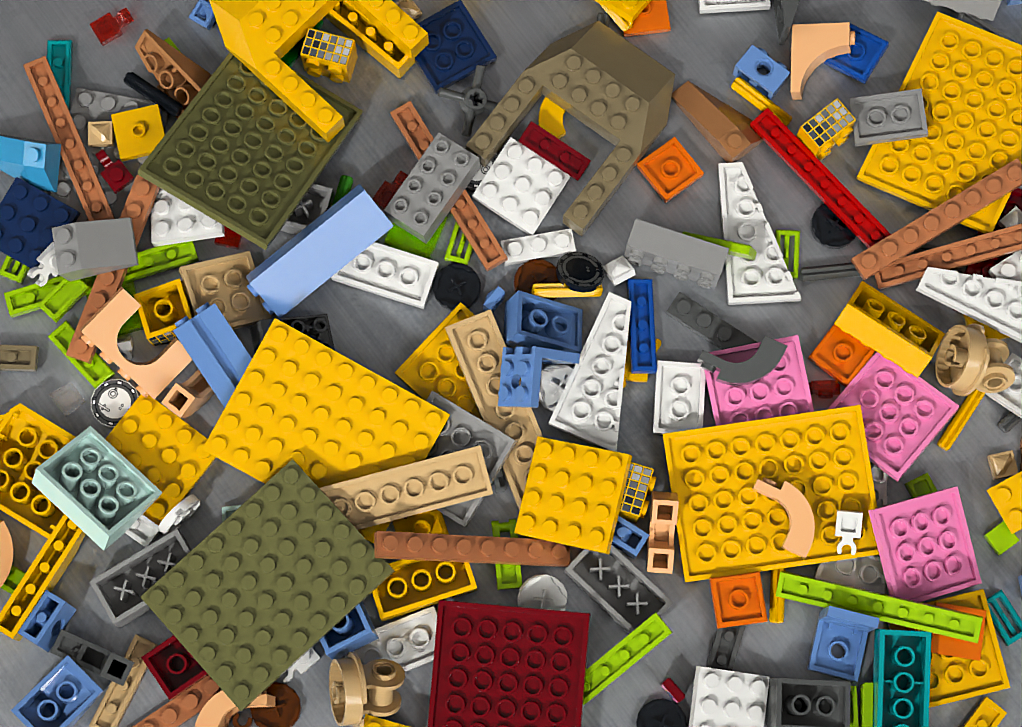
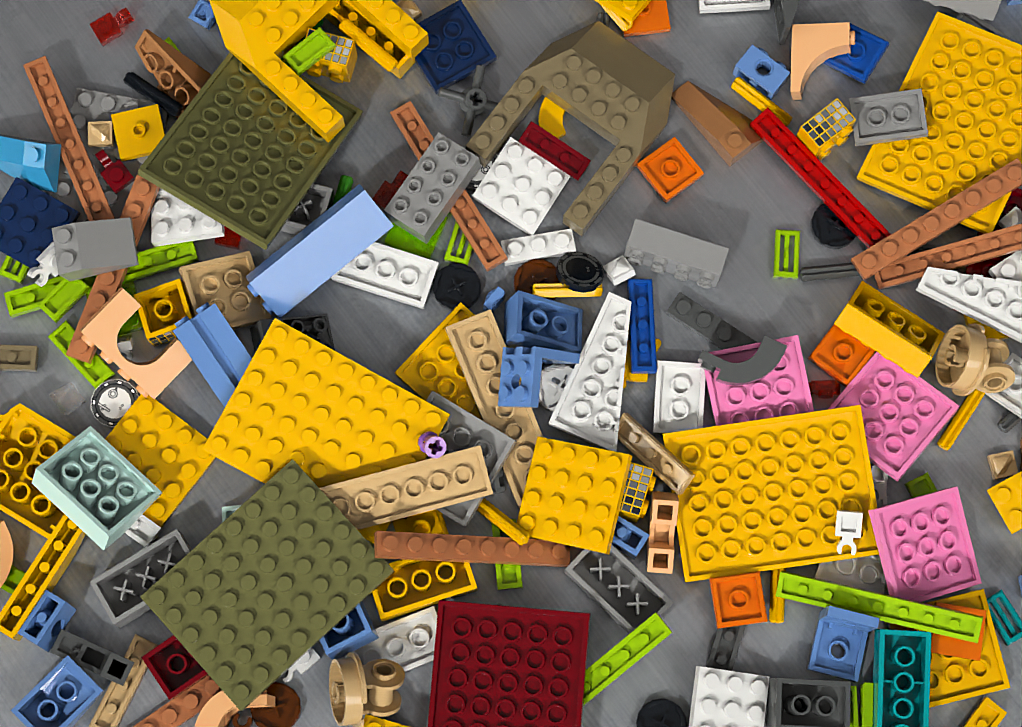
teal tile [47,40,73,110] -> none
white tile [158,494,200,536] -> none
light nougat arch [161,369,215,418] -> none
white tile [518,574,567,611] -> none
dark red tile [660,678,685,704] -> none
lime tile [682,231,757,260] -> none
white wing [718,162,802,305] -> none
light nougat arch [752,478,815,558] -> none
lime tile [983,521,1020,556] -> none
none -> lime tile [283,27,336,76]
none -> yellow axle [338,19,398,72]
none -> medium lavender bush [418,431,446,458]
none -> yellow axle [476,498,530,545]
none -> tan tile [618,413,695,495]

